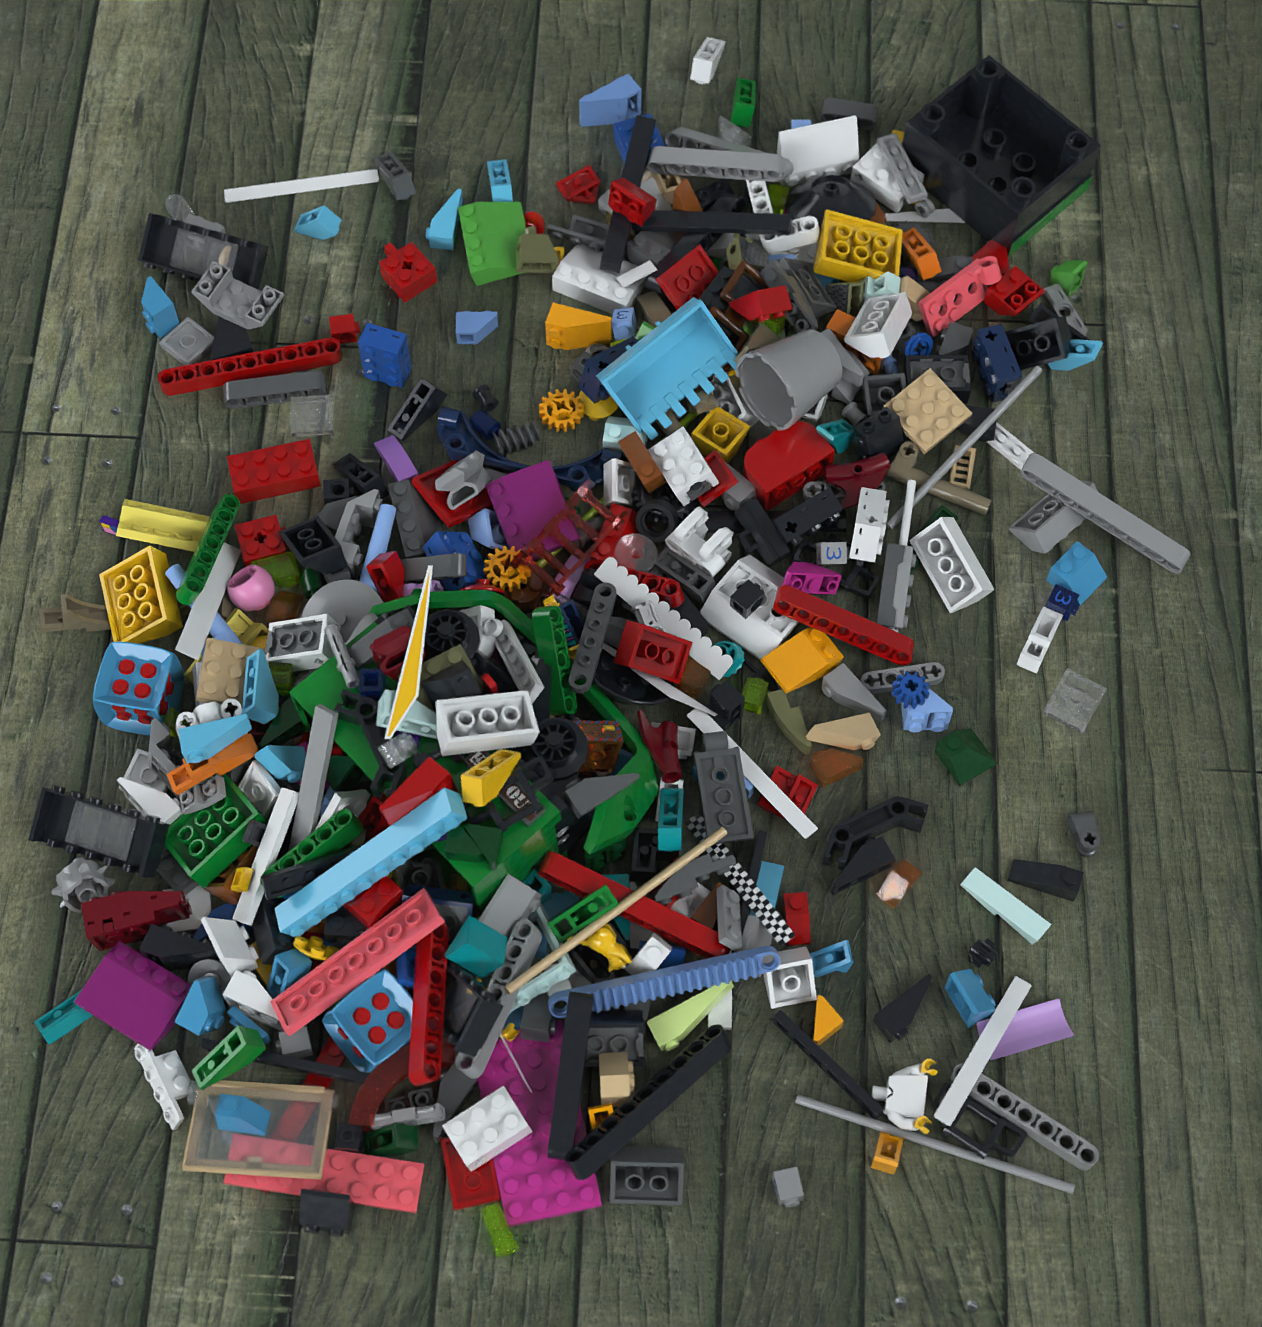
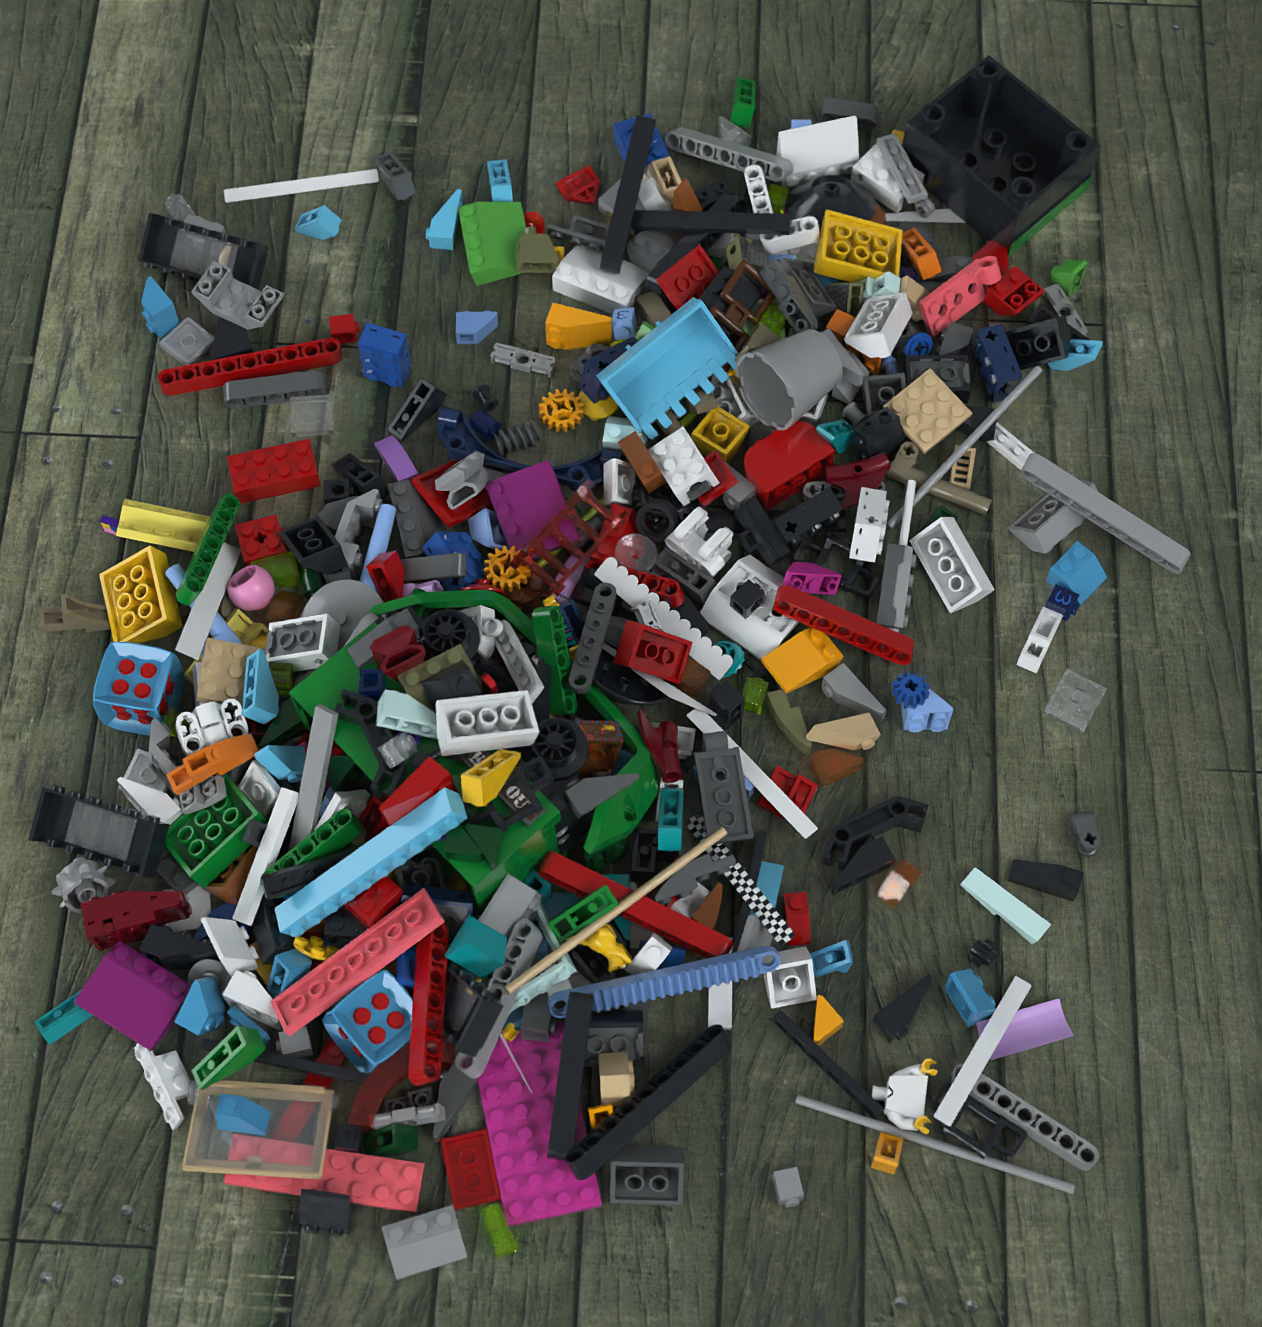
medium azure slope [178,714,252,764] -> none
yellow tile [230,867,254,893] -> none
light grey pin [324,624,361,689] -> none
red hinge [379,242,437,303] -> none
yellow sticker [384,565,433,739] -> none
white piece [442,1086,532,1172] -> none
medium blue slope [579,74,641,127] -> none
red slope [608,177,657,226] -> none
white sticker [616,260,657,288] -> none
light grey beam [647,146,785,182] -> none
yellowish green slope [647,981,734,1051] -> none
white slope [690,37,725,84] -> none
light grey plate [716,885,742,952] -> none
red slope [729,285,792,323] -> none
light grey brick [816,542,850,565] -> none
light grey beam [860,662,945,694] -> none
dark green slope [934,728,997,786] -> none
none -> light grey slope [382,1205,468,1280]
none -> light grey piece [491,343,556,378]

